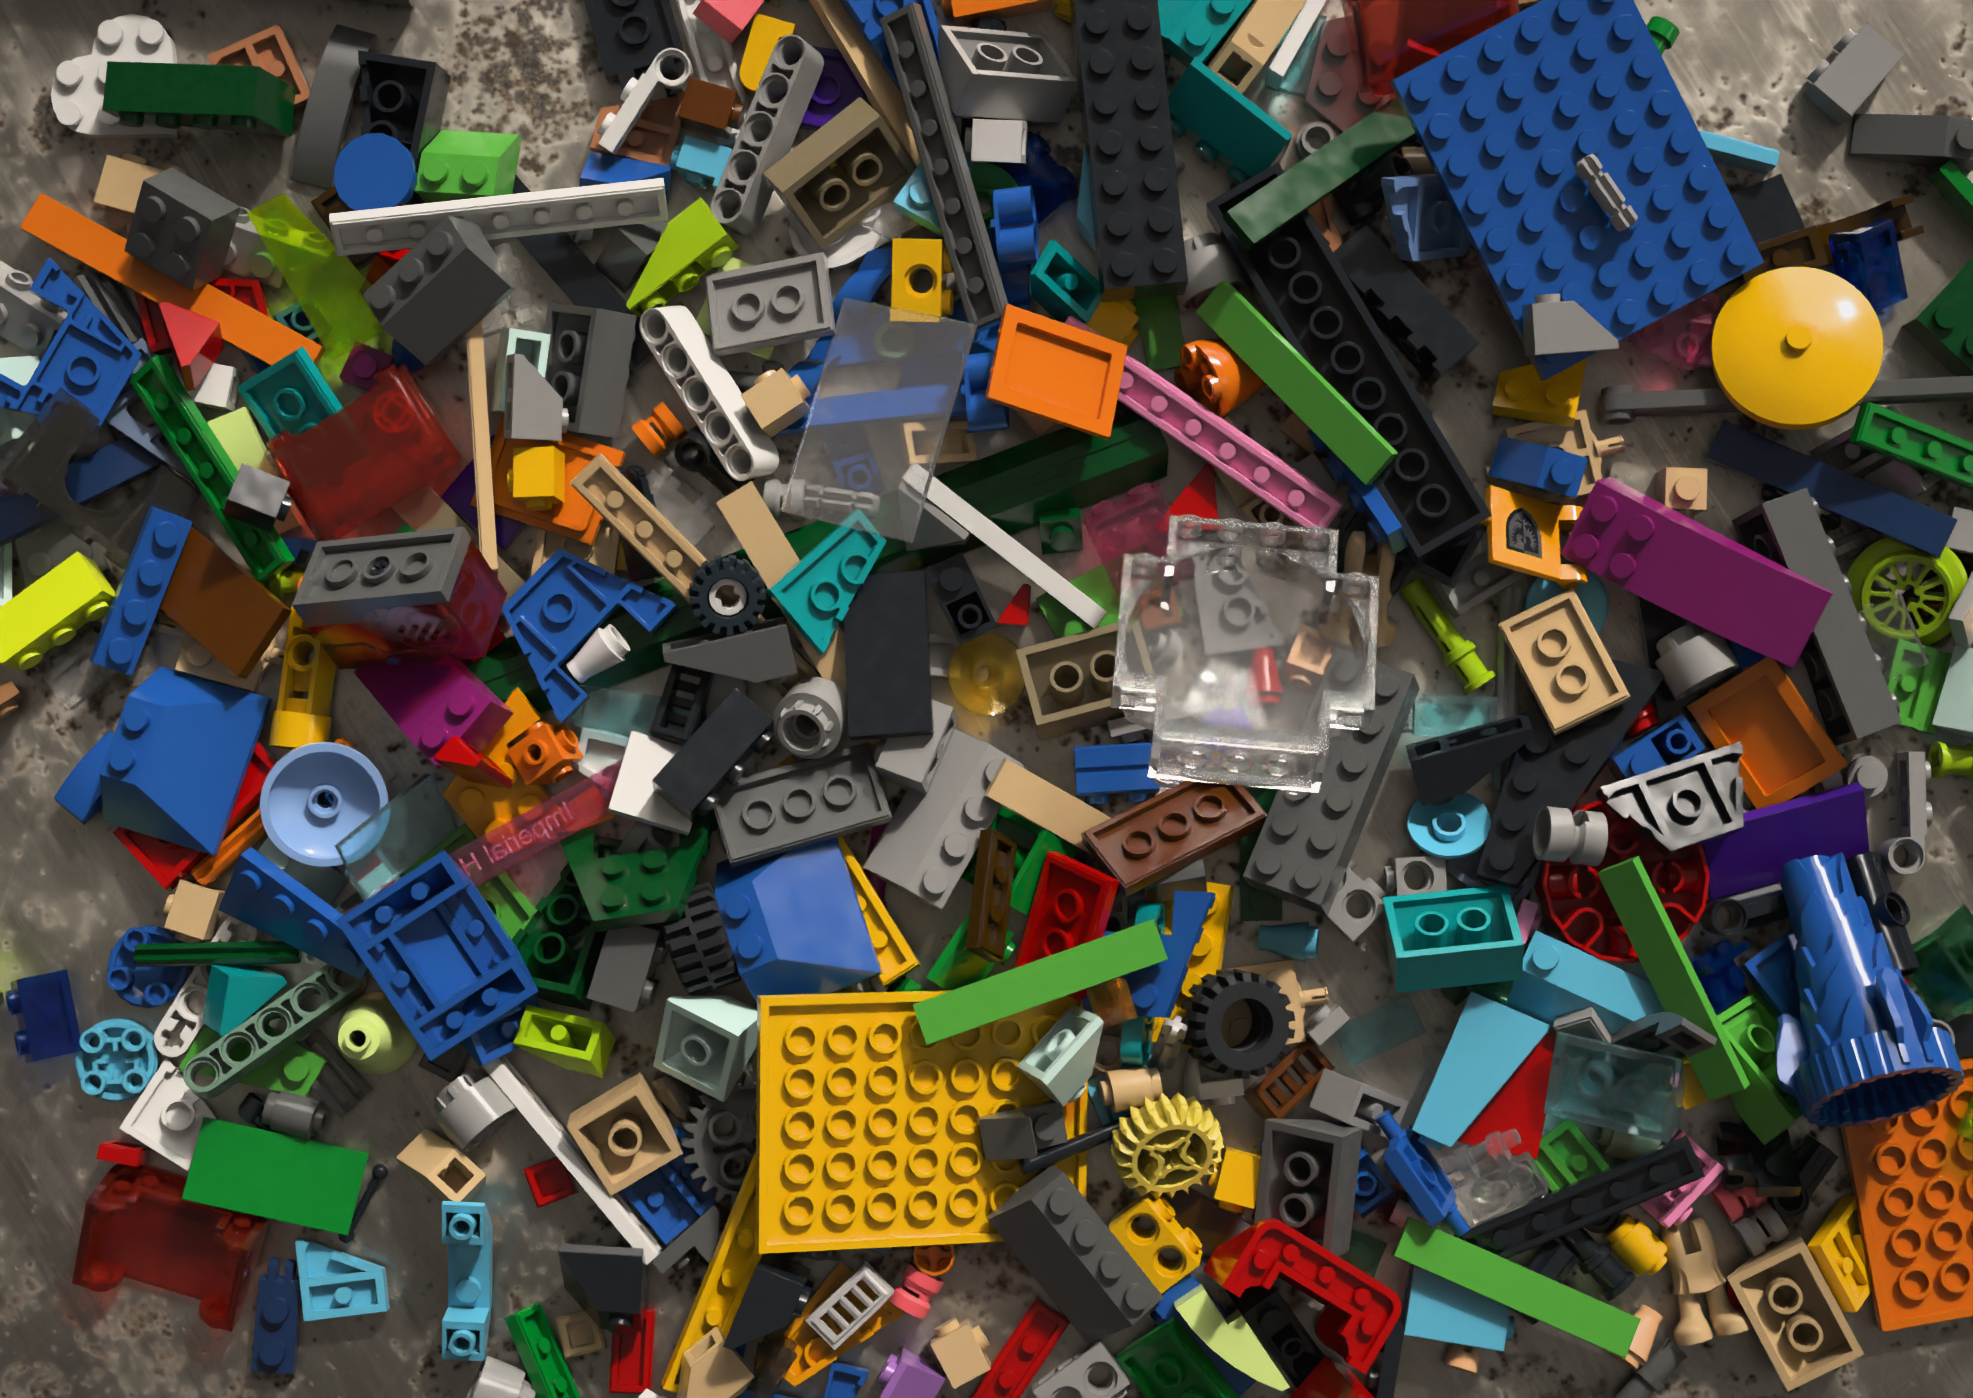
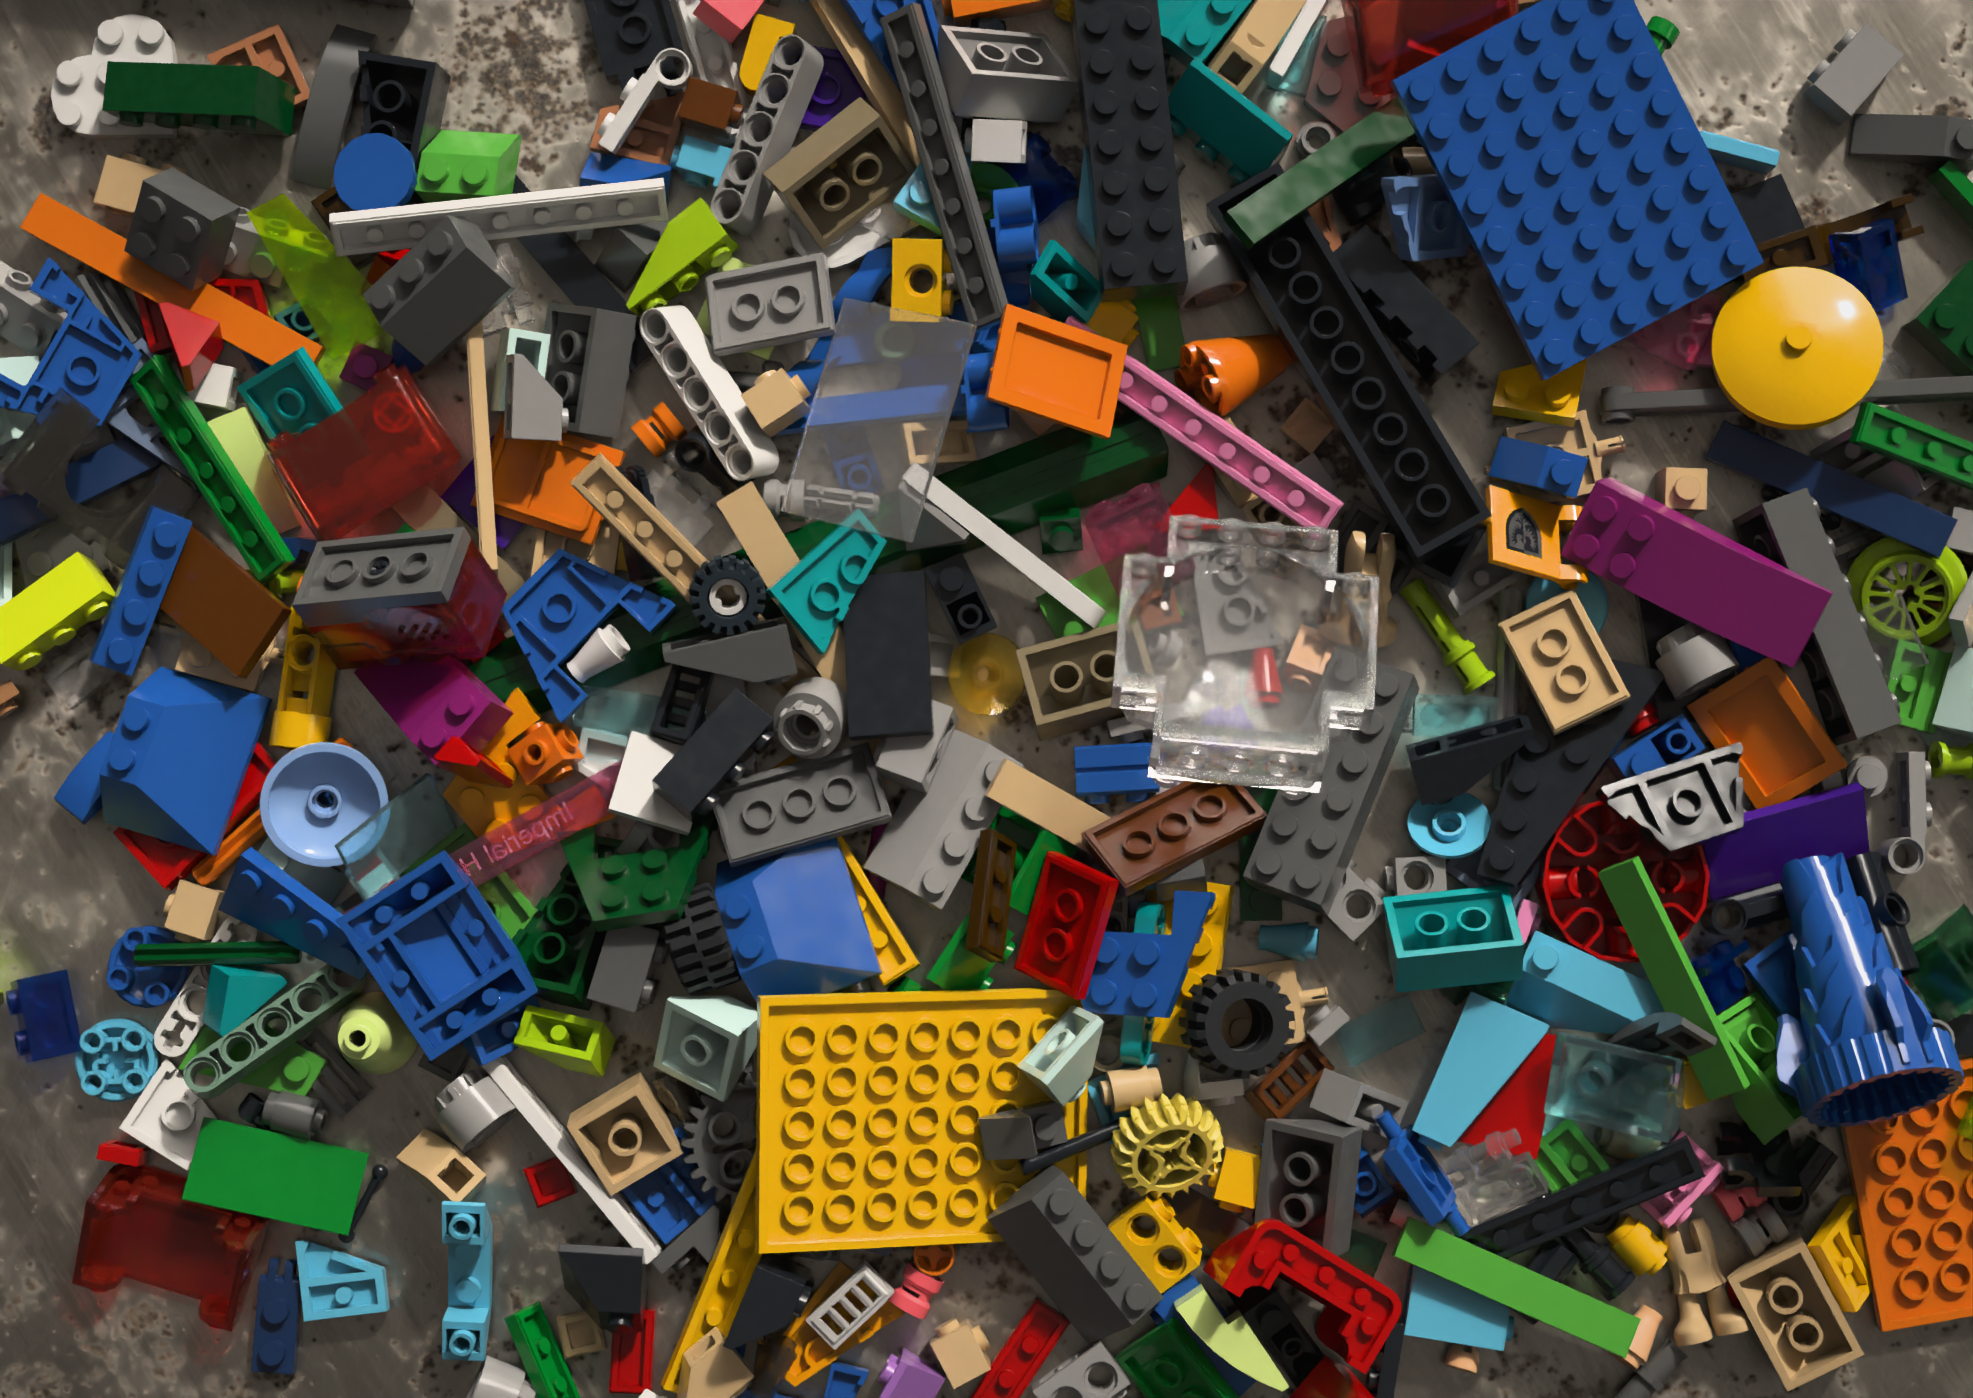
brick [223,463,293,533] -> none
yellow brick [507,446,565,511] -> none
bright green tile [913,919,1168,1045] -> none
red slope [996,583,1031,628] -> none
clear orange tile [1086,977,1137,1029] -> none
light grey axle [1150,1015,1188,1073] -> none
bright green tile [1196,281,1398,485] -> none
blue plate [1306,429,1408,554] -> none
light grey slope [1522,294,1619,356] -> none
light grey wheel [1532,806,1608,866] -> none
light grey tile [1553,1007,1612,1056] -> none
light grey axle [1574,154,1638,232] -> none

